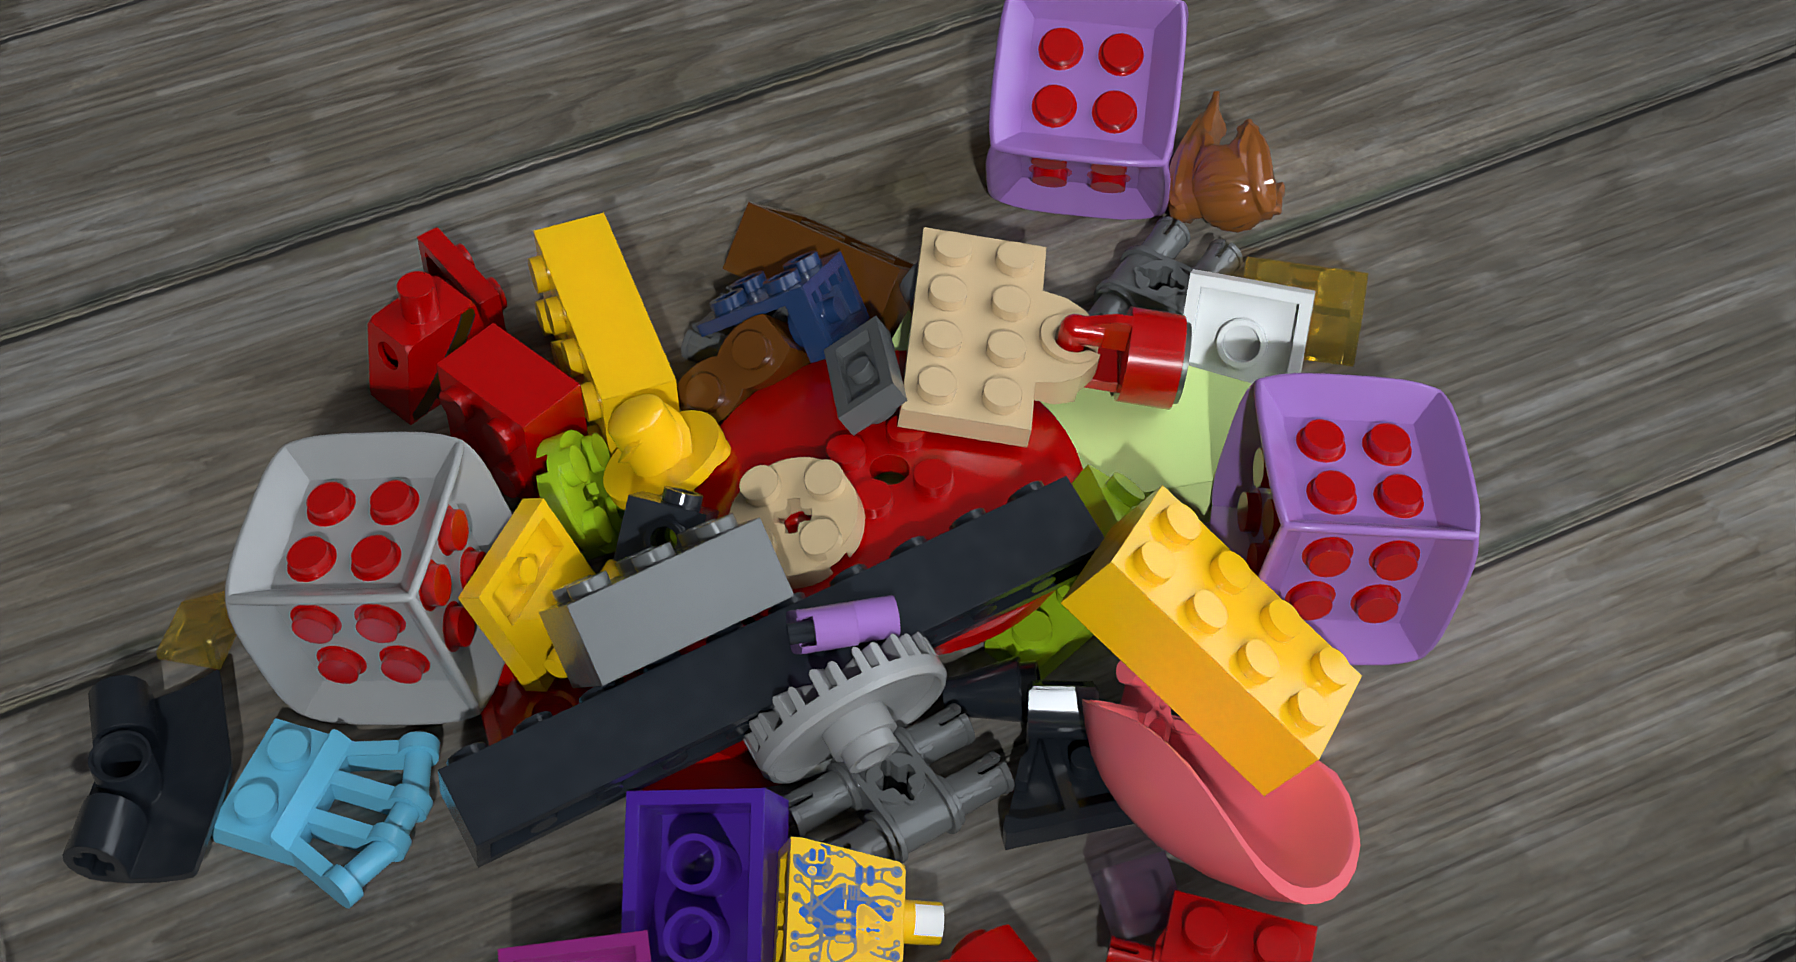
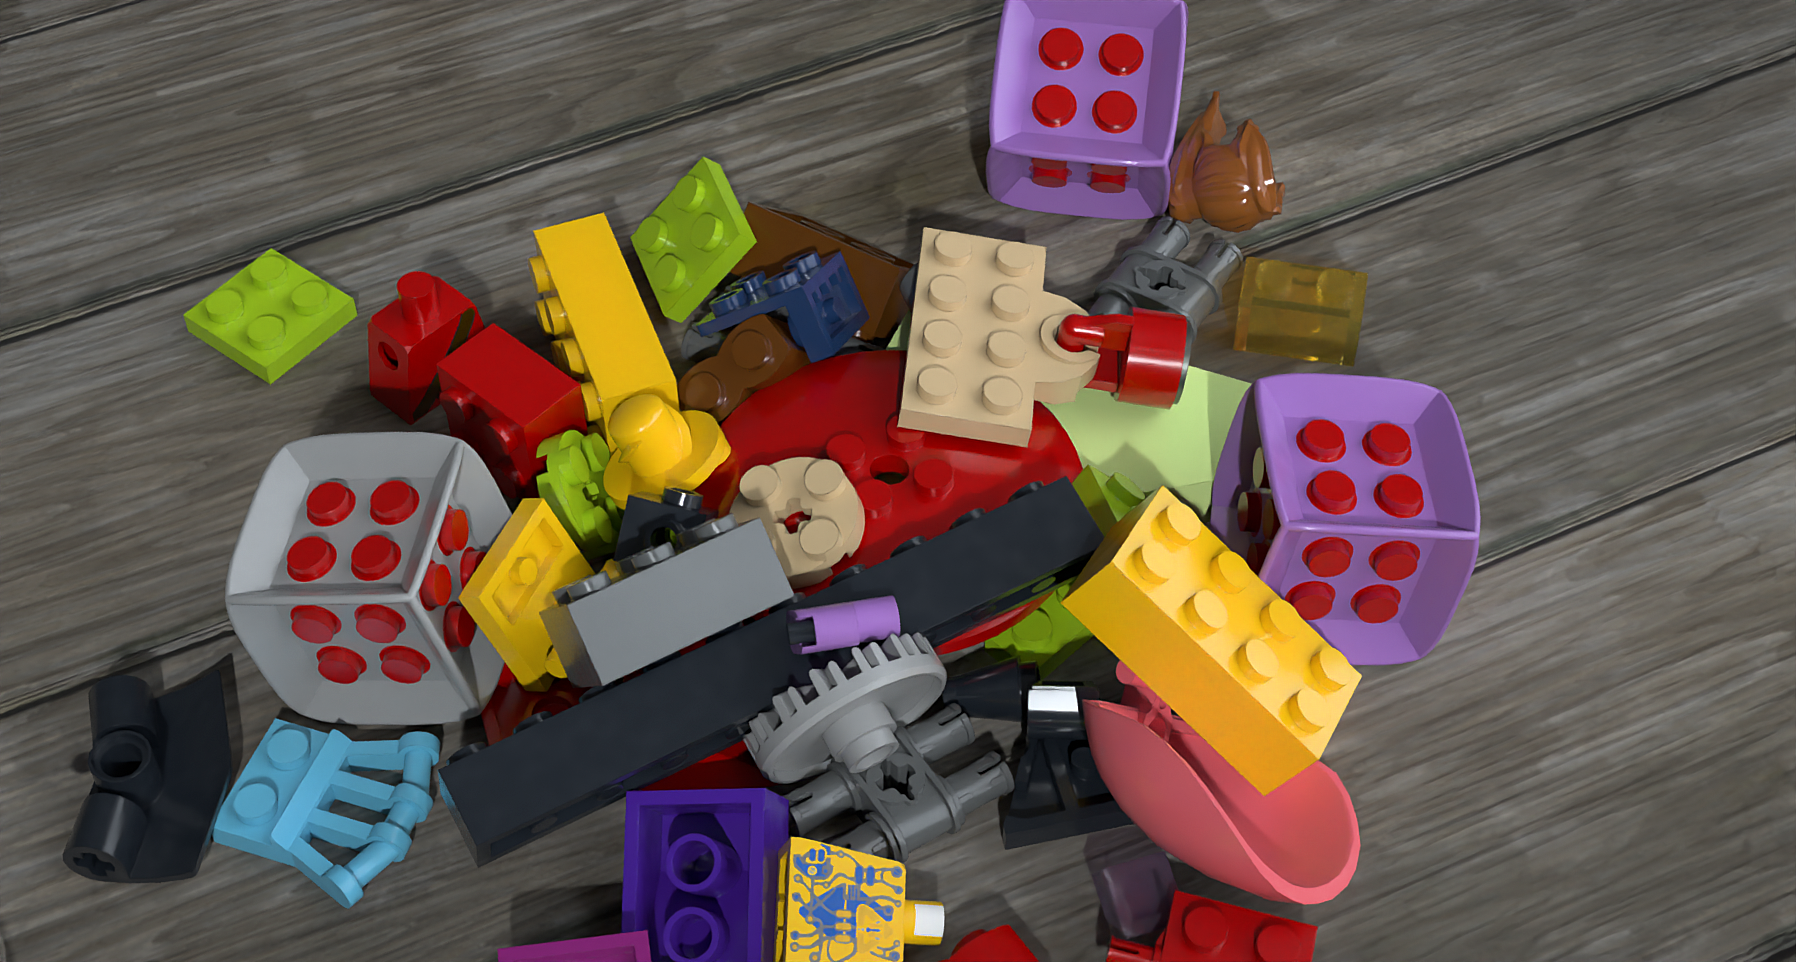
clear yellow slope [156,591,237,670] -> none
red plate [417,227,507,331] -> none
dark grey plate [824,316,908,436] -> none
white plate [1183,269,1316,383] -> none
none -> lime plate [183,248,358,385]
none -> lime plate [630,156,757,323]

